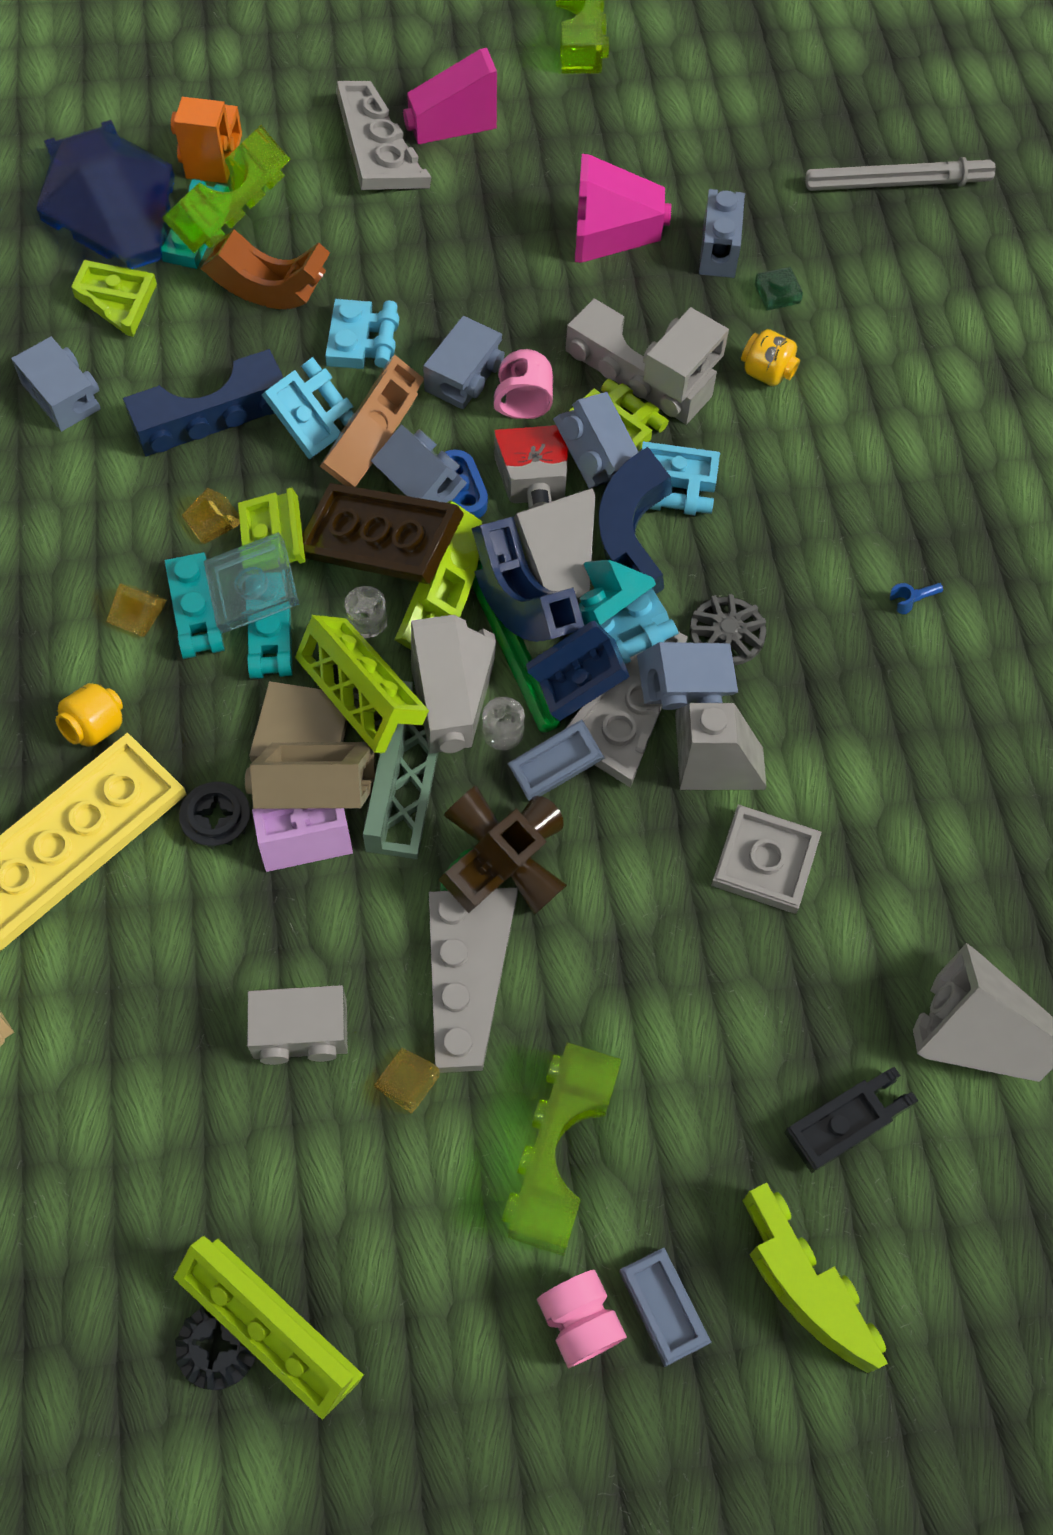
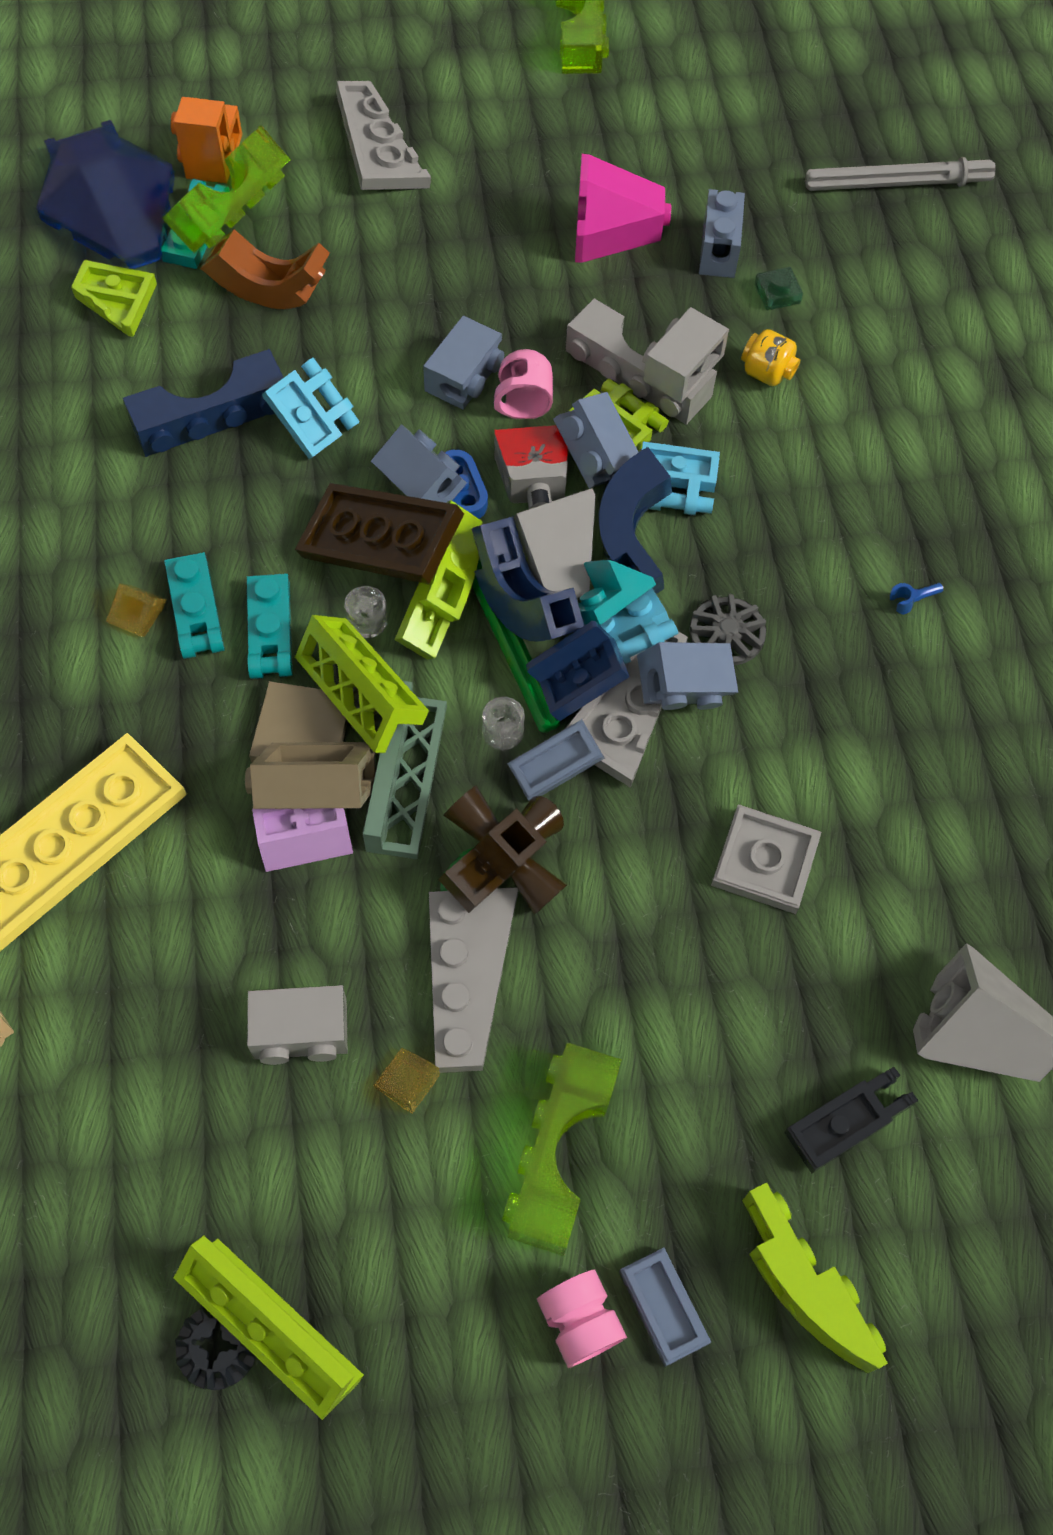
sand blue brick [11,336,101,432] -> none
yellow head [56,683,123,747] -> none
black gear [179,782,251,850] -> none
clear yellow slope [182,488,240,544] -> none
clear light blue tile [204,532,299,633] -> none
lime plate [238,488,305,576] -> none
medium nougat slope [320,354,424,487] -> none
medium azure plate [325,299,400,369] -> none
dark pink slope [403,48,497,144] -> none
light grey slope [411,615,496,753] -> none
light grey slope [675,703,766,790] -> none

